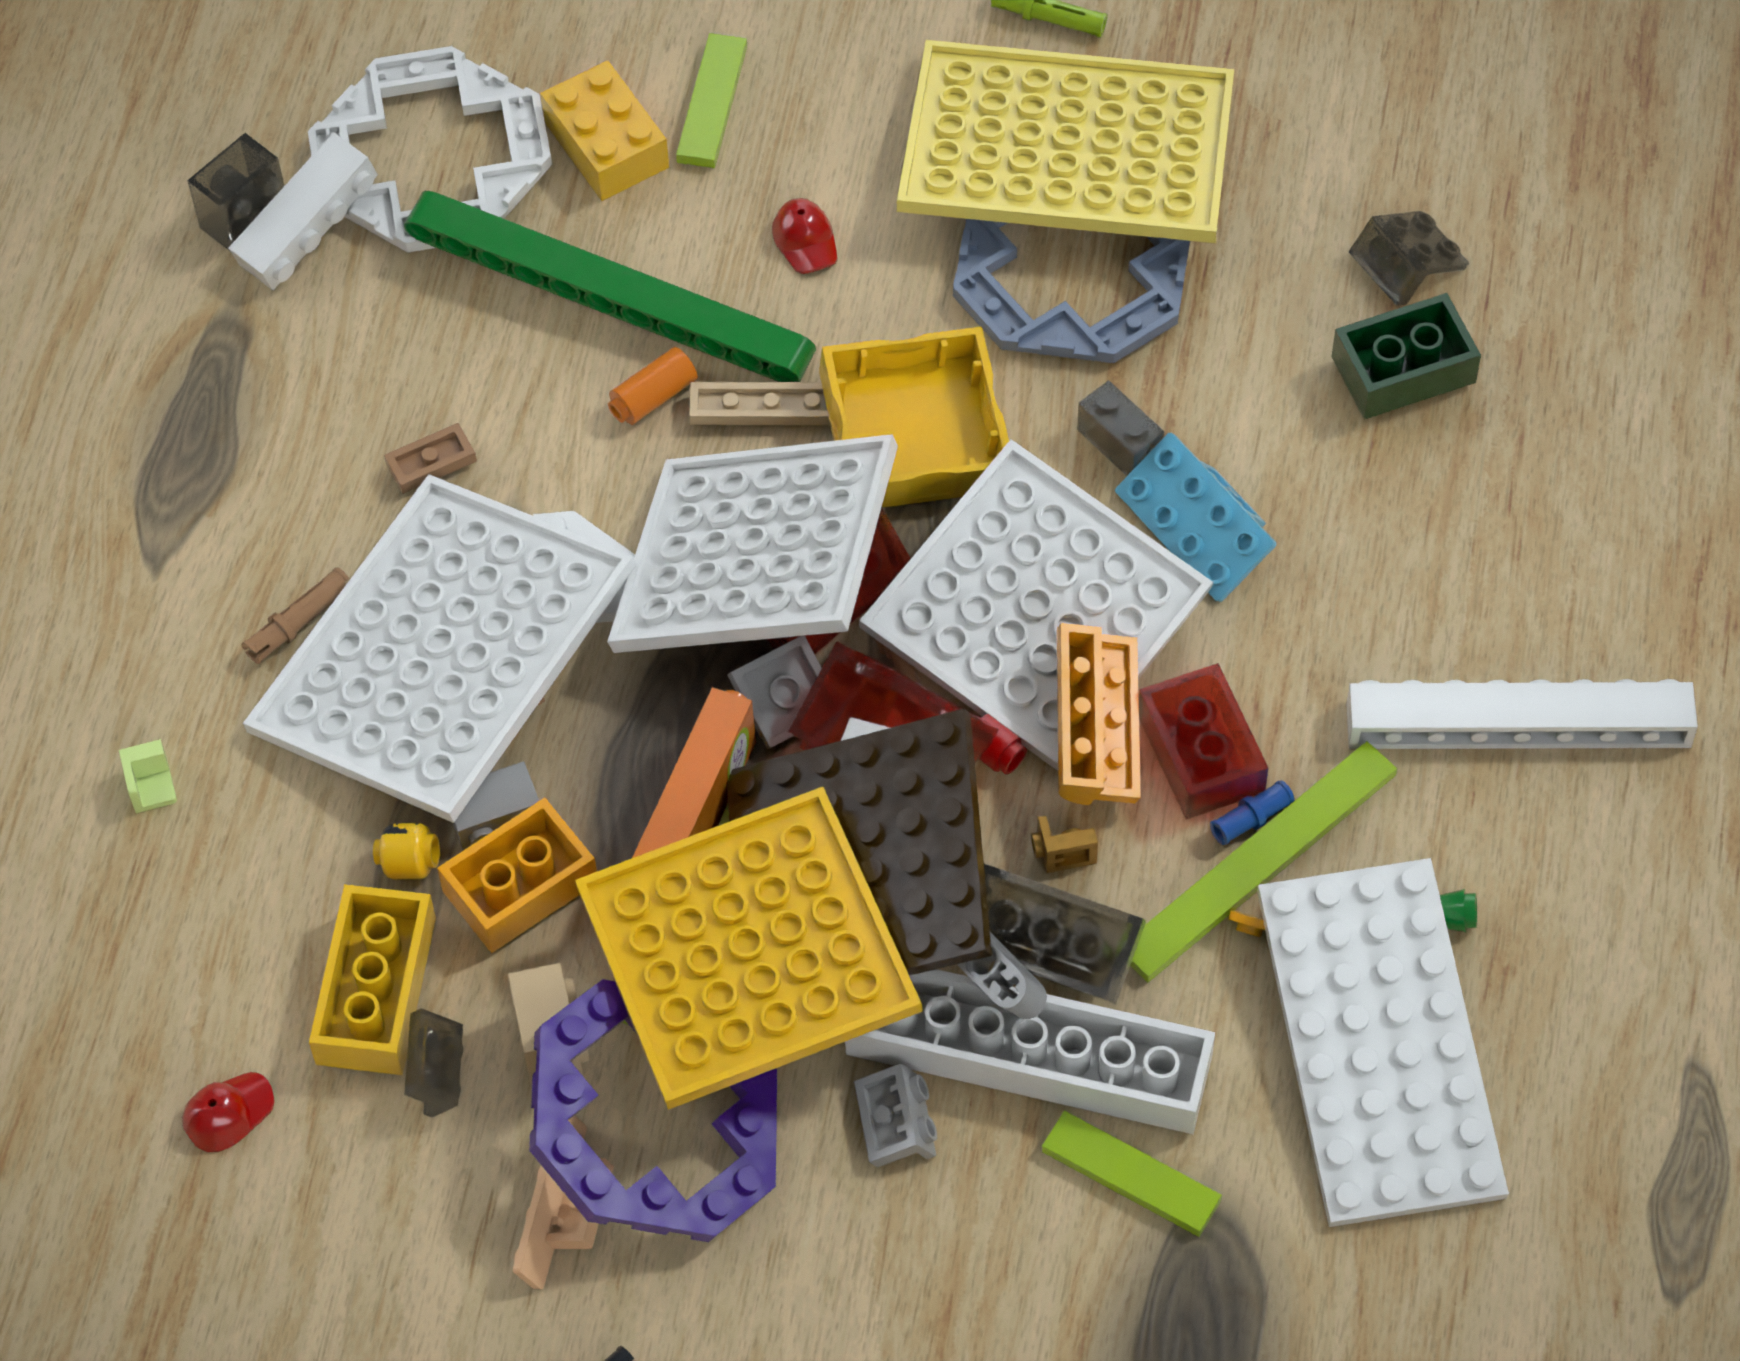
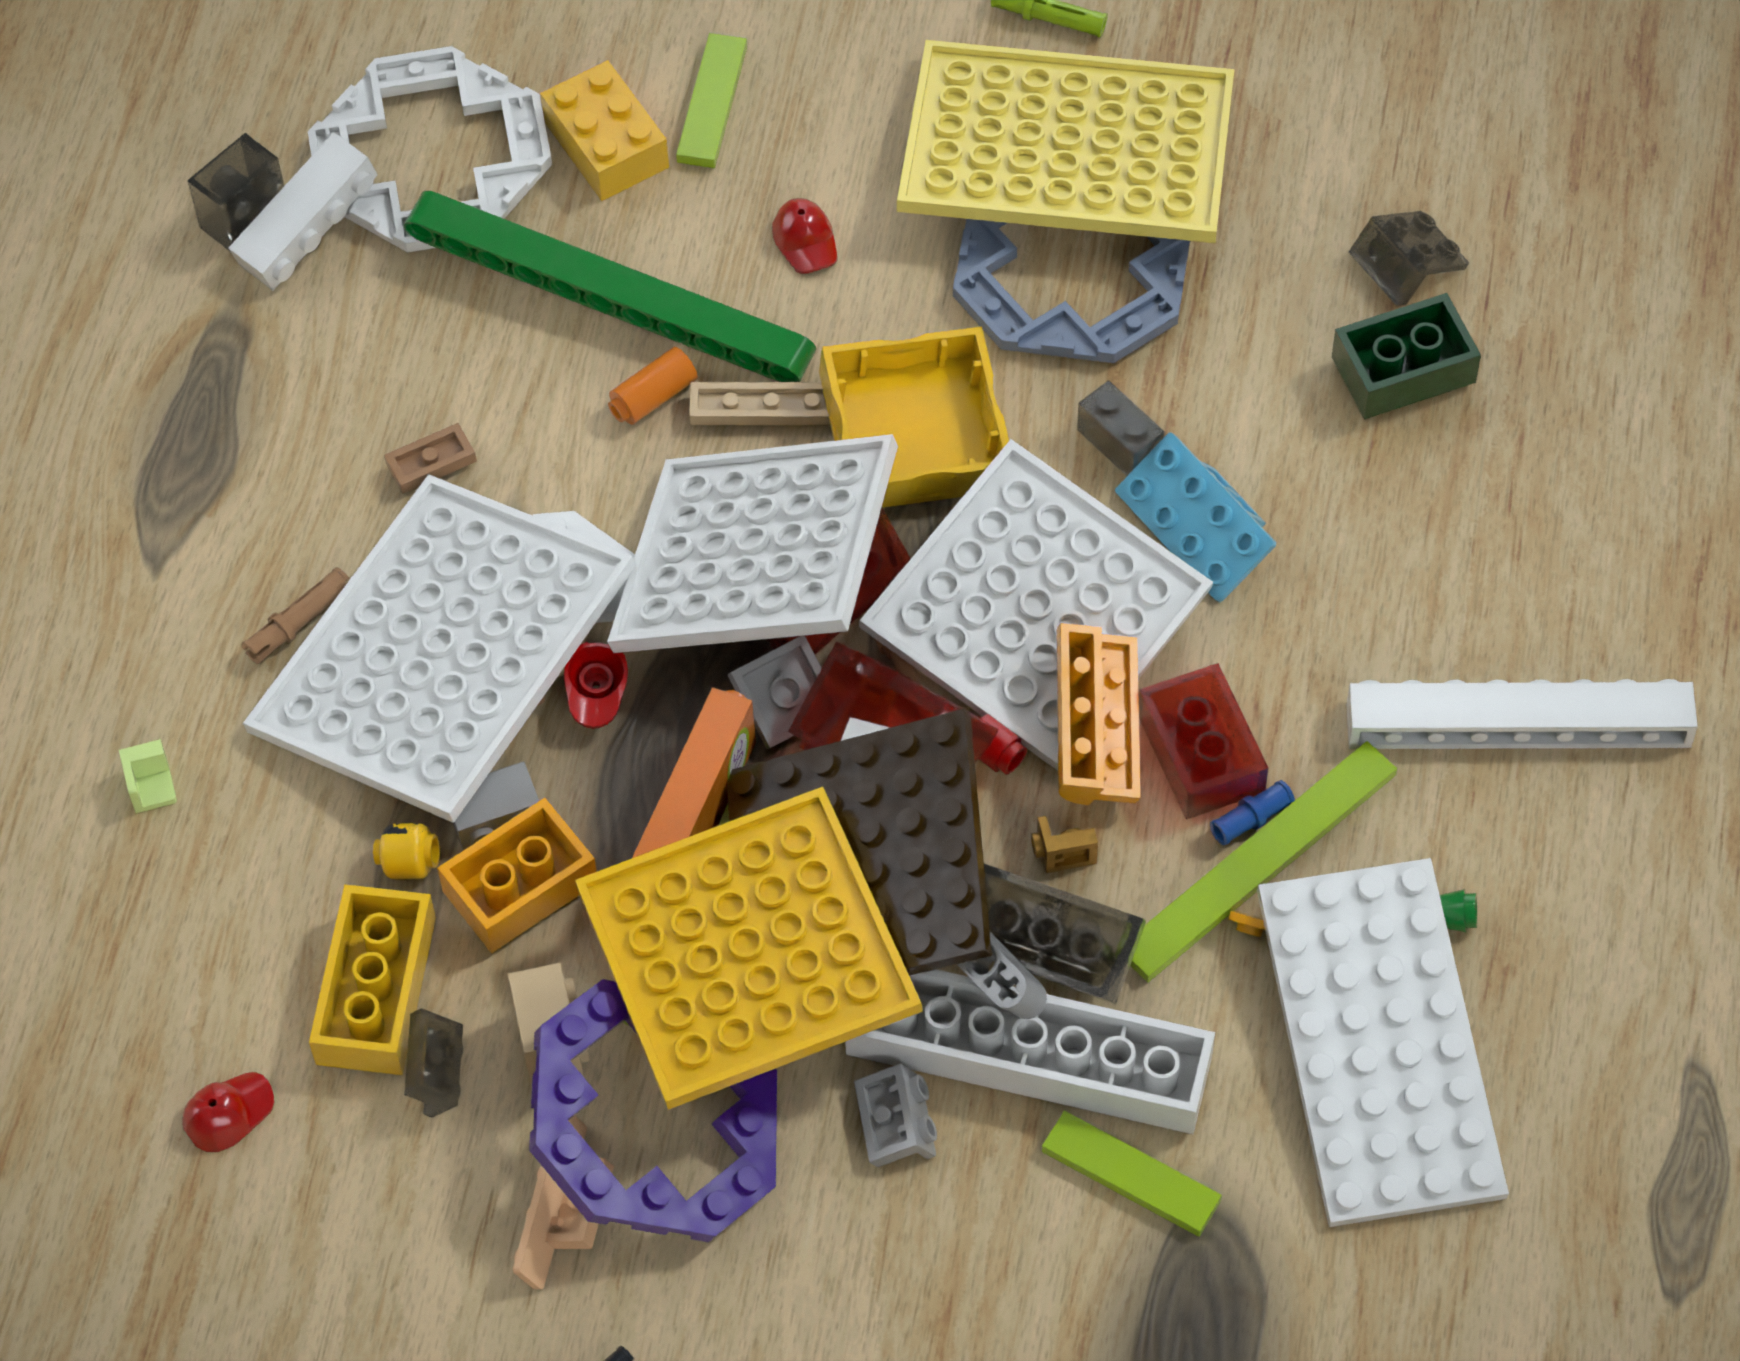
none -> red cap [564,642,628,729]

